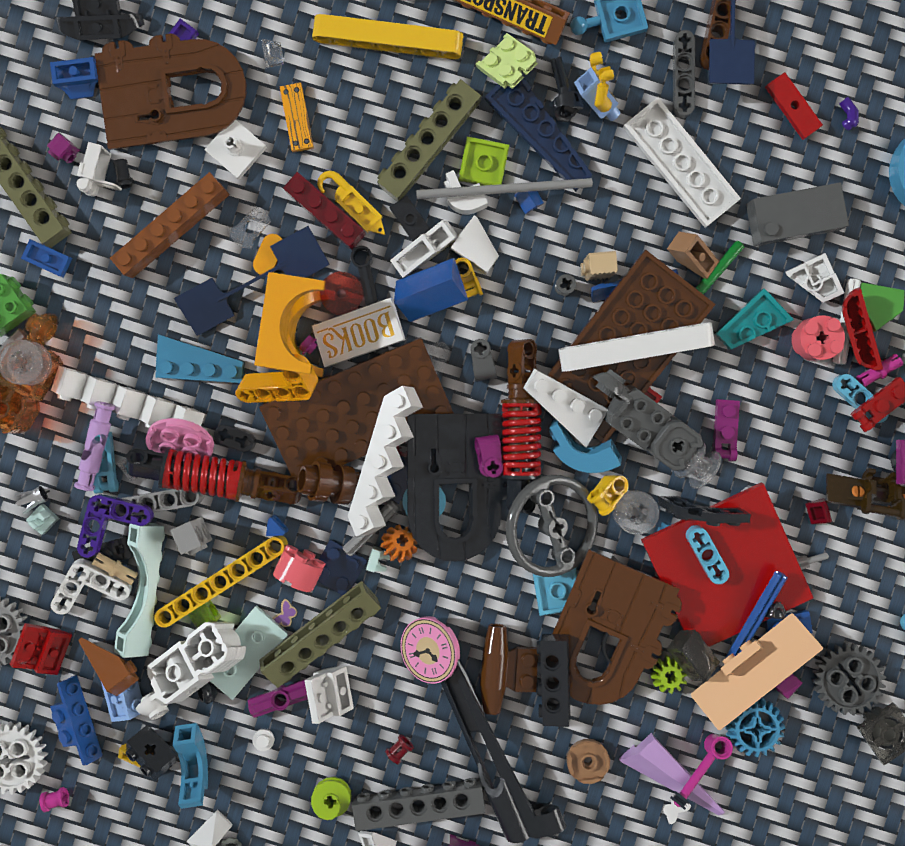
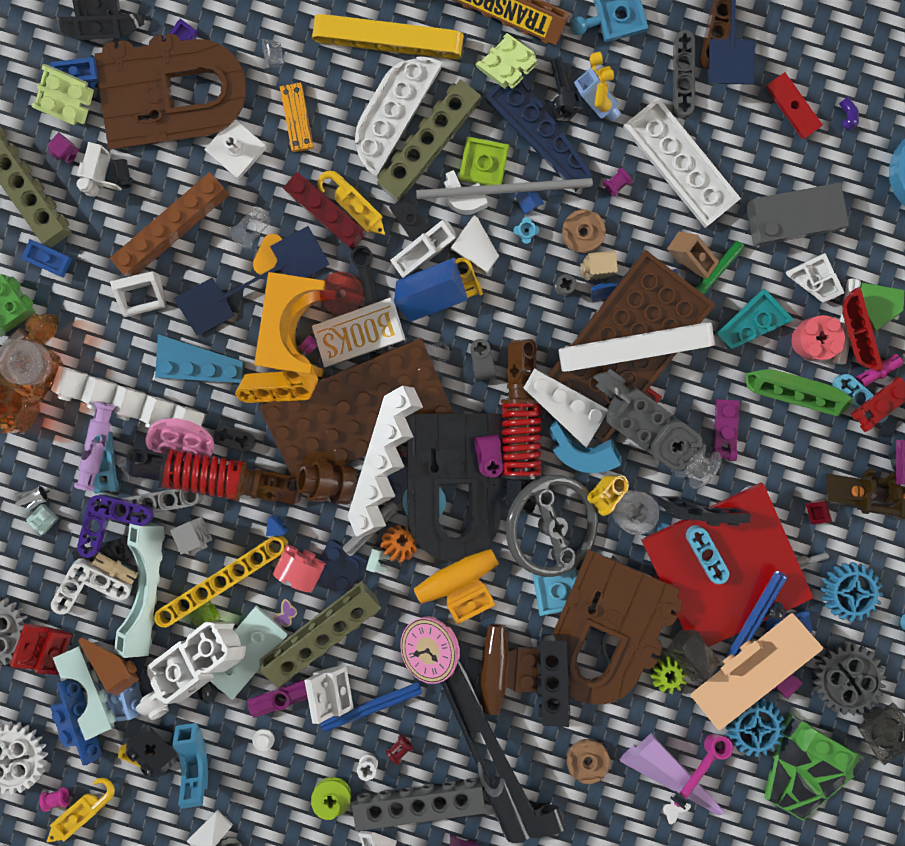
none -> yellowish green plate [32,64,94,125]
none -> yellow plate [47,778,115,842]
none -> light aqua arch [53,646,116,741]
none -> white tile [110,271,167,317]
none -> blue axle [320,683,422,732]
none -> white plate [355,57,443,178]
none -> white bush [357,754,378,781]
none -> light orange plate [414,549,499,624]
none -> medium azure plate [513,217,540,244]
none -> medium nougat plate [562,209,606,254]
none -> magenta bush [603,168,632,197]
none -> bright green brick [745,369,853,416]
none -> wedge [764,712,866,821]
none -> dark azure gear [820,562,883,622]

